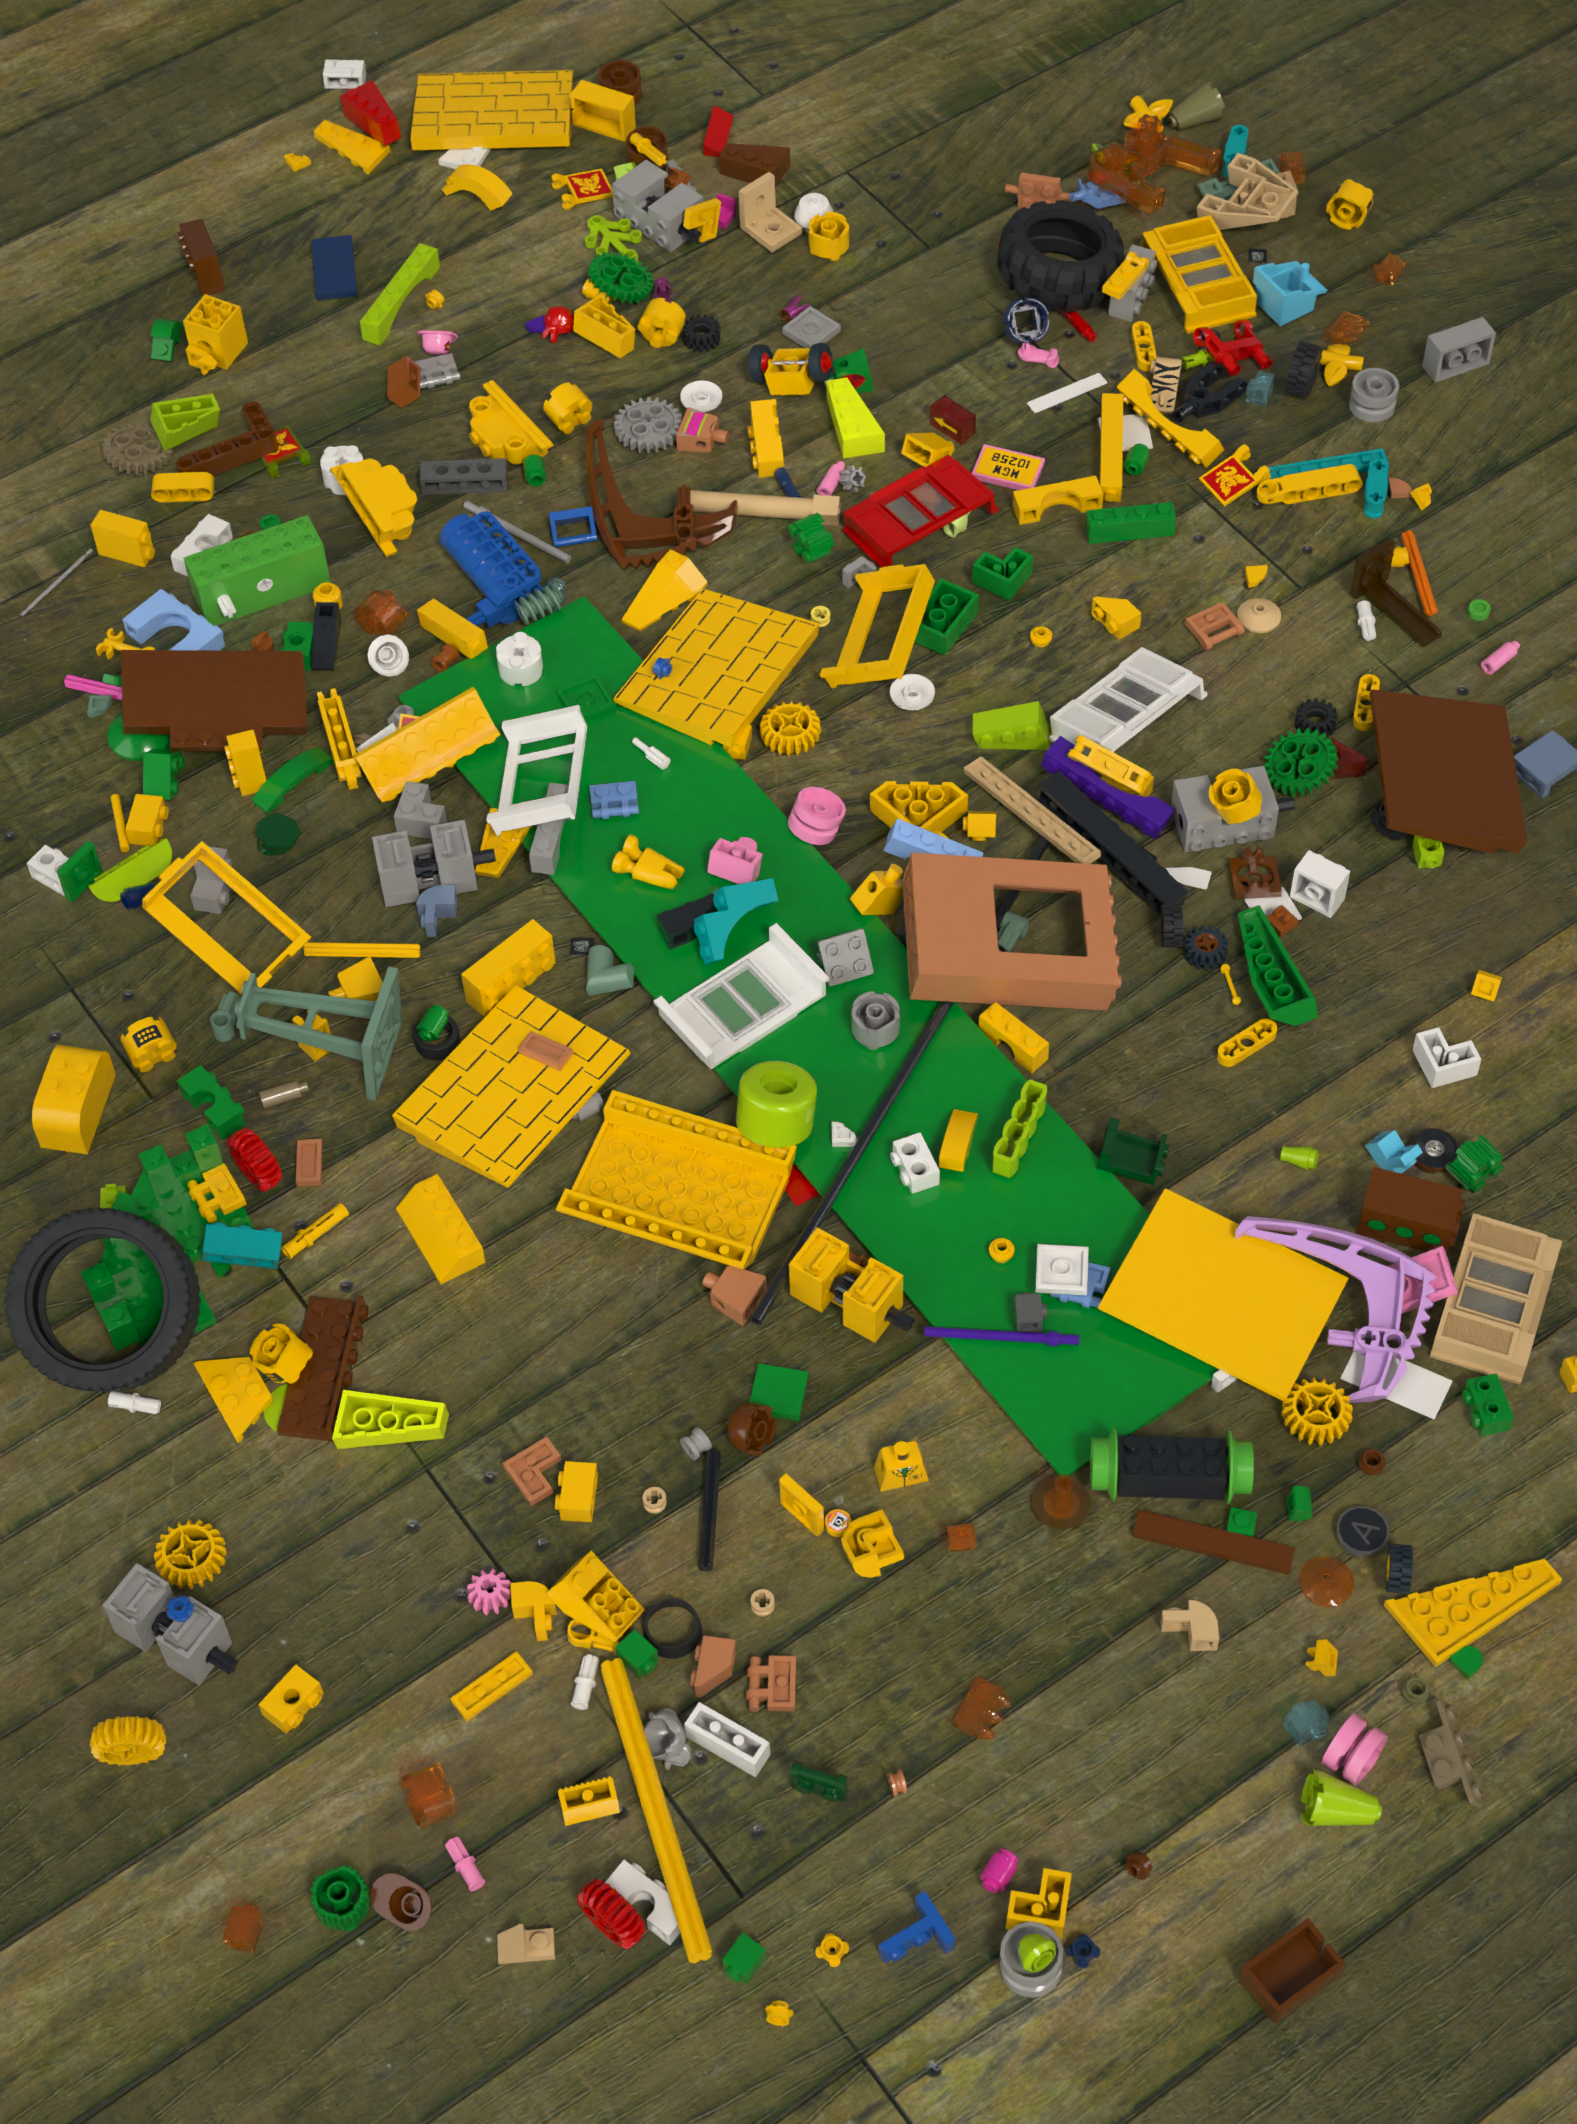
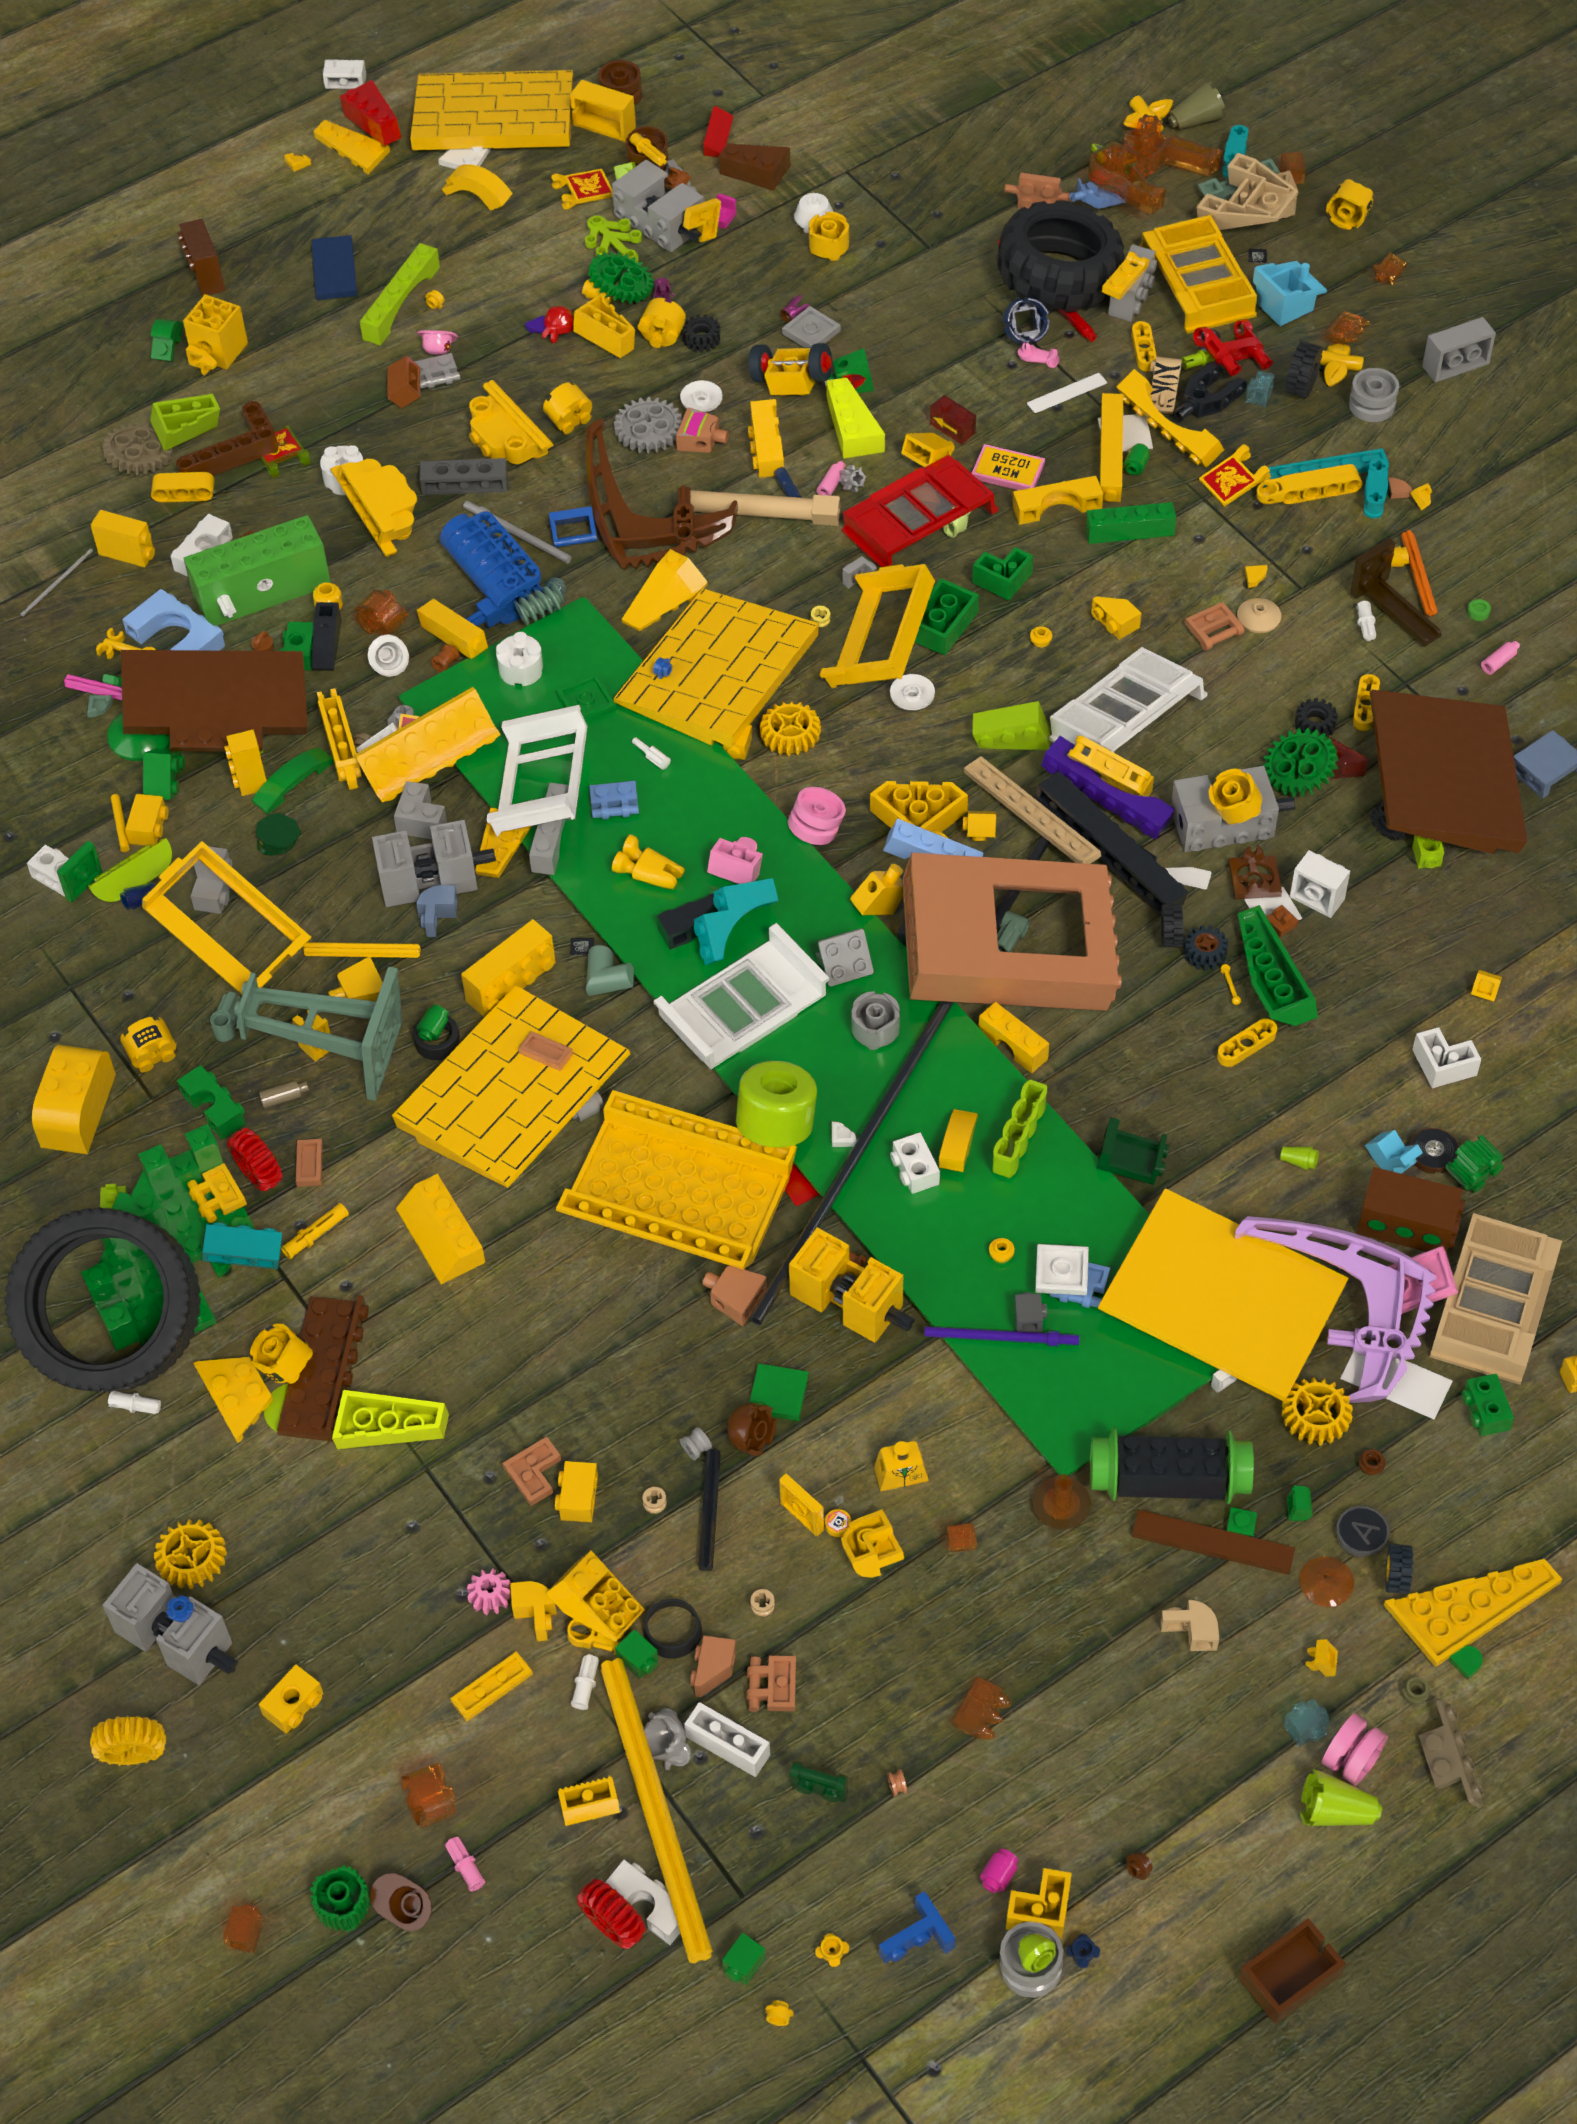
green tile [260,514,282,530] -> none
tan slope [497,1924,555,1964] -> none
green brick [523,454,547,487] -> none
tan bracket [739,172,802,252] -> none
green brick [788,512,835,564] -> none

